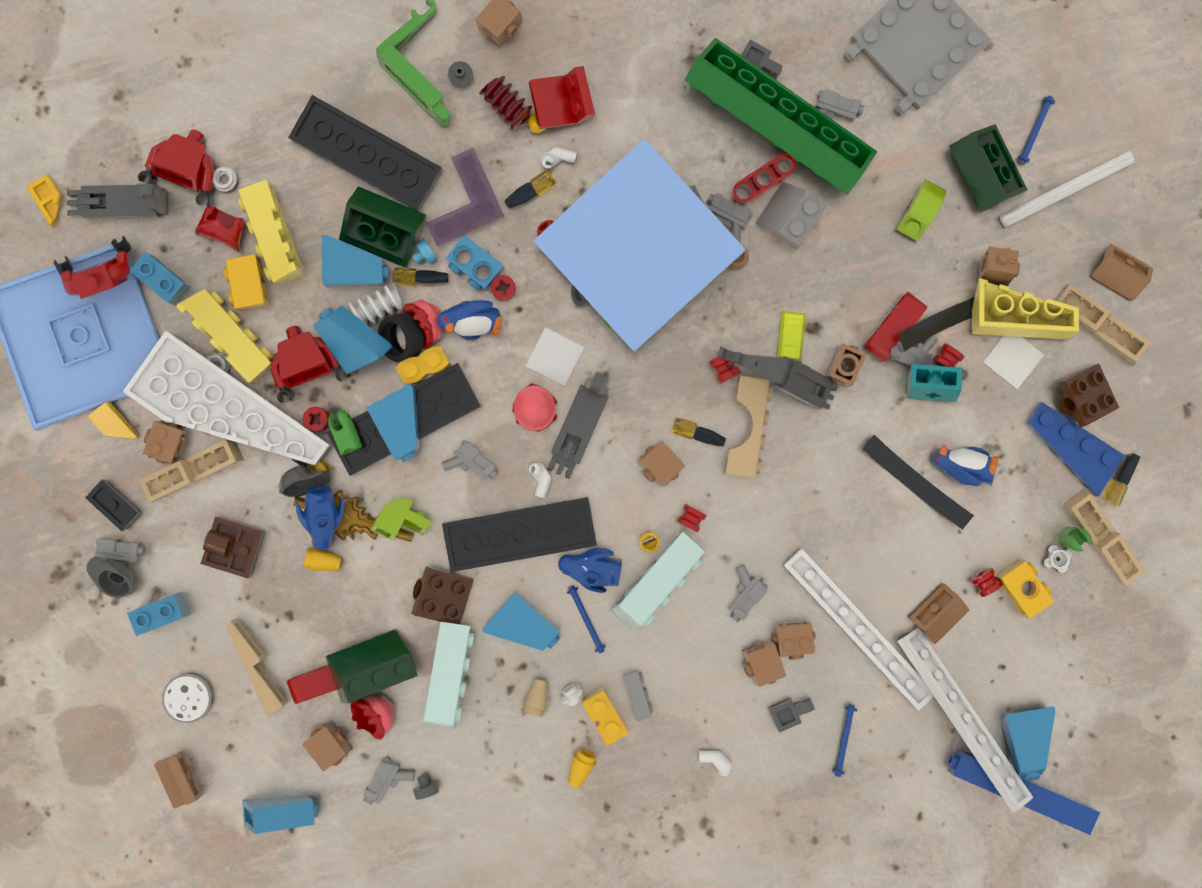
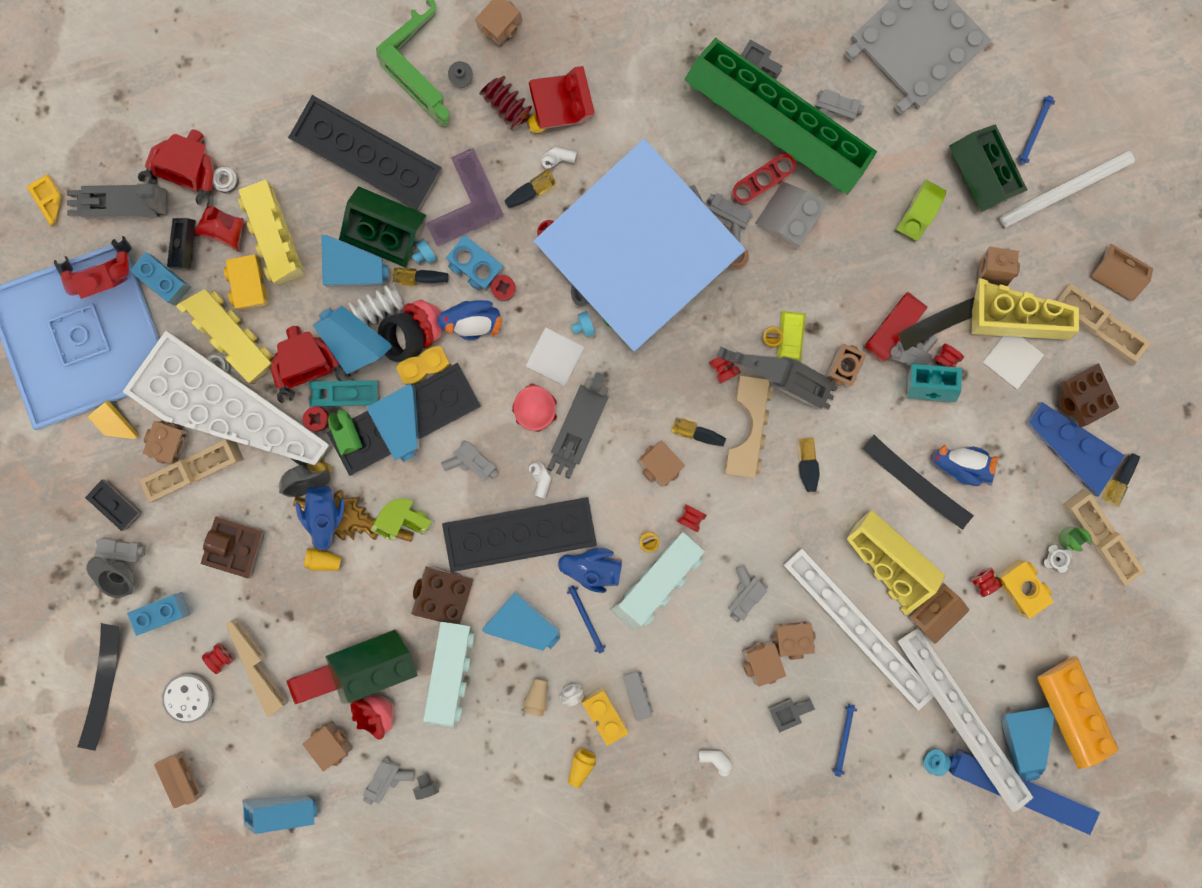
none -> black sticker [77,623,119,751]
none -> black plate [167,218,196,269]
none -> red wheel [202,643,233,674]
none -> teal plate [309,380,379,407]
none -> medium azure tile [571,311,596,338]
none -> yellow hinge [763,326,783,347]
none -> black piece [798,437,820,492]
none -> light yellow wedge [847,510,946,616]
none -> medium azure tile [924,749,951,776]
none -> light orange container [1037,656,1119,769]

